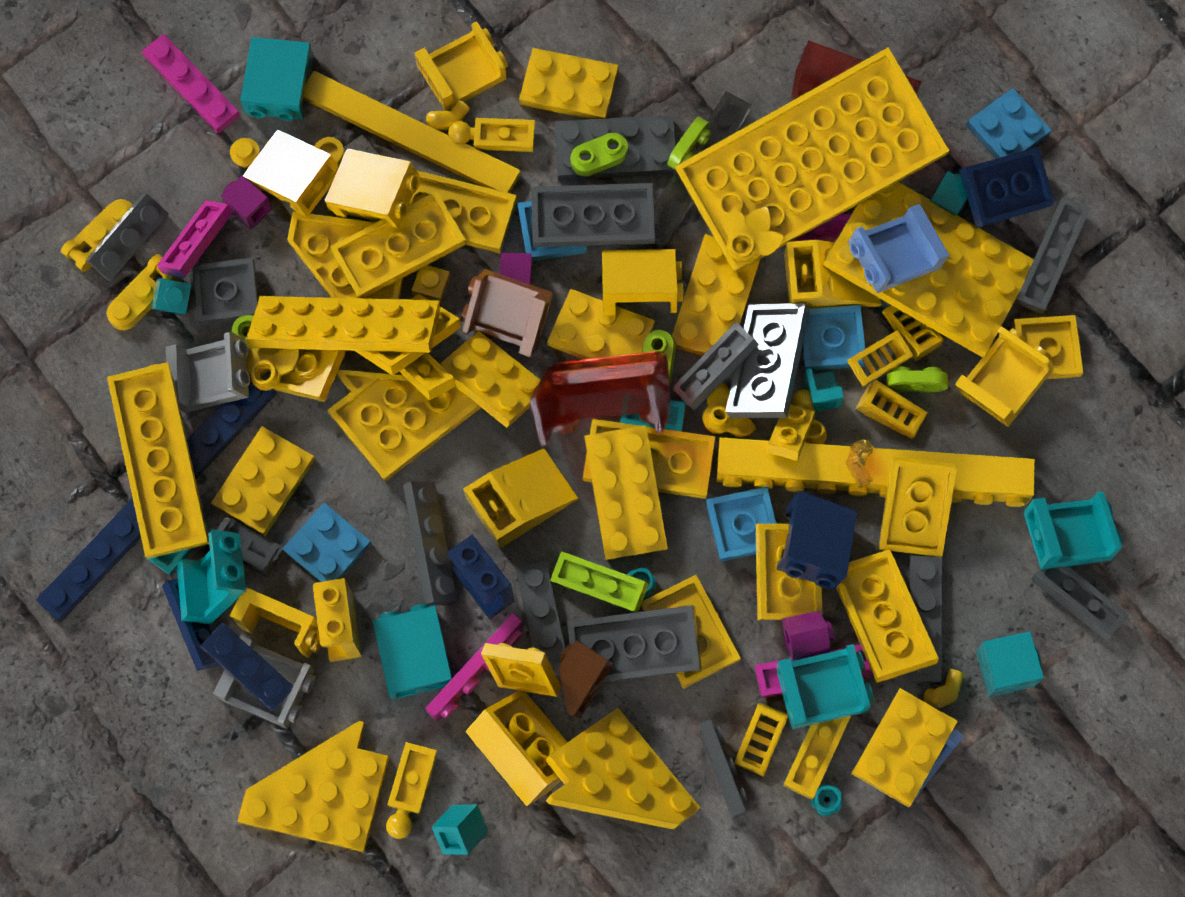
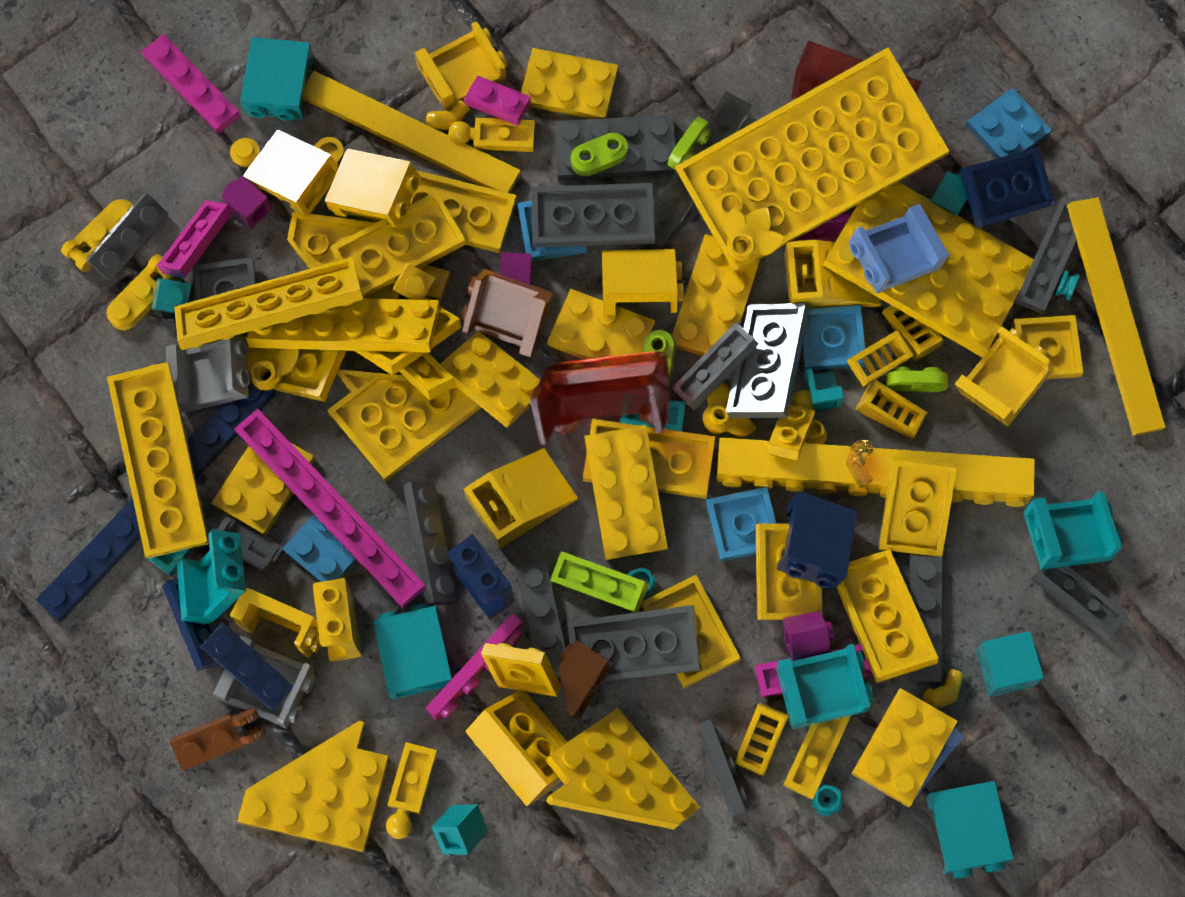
none -> dark orange hinge [170,708,266,771]
none -> yellow plate [174,257,363,350]
none -> dark pink plate [234,408,426,609]
none -> yellow plate [392,262,435,300]
none -> dark pink plate [464,75,531,126]
none -> teal panel [926,781,1013,879]
none -> teal bush [1055,270,1080,301]
none -> yellow tile [1067,197,1165,436]

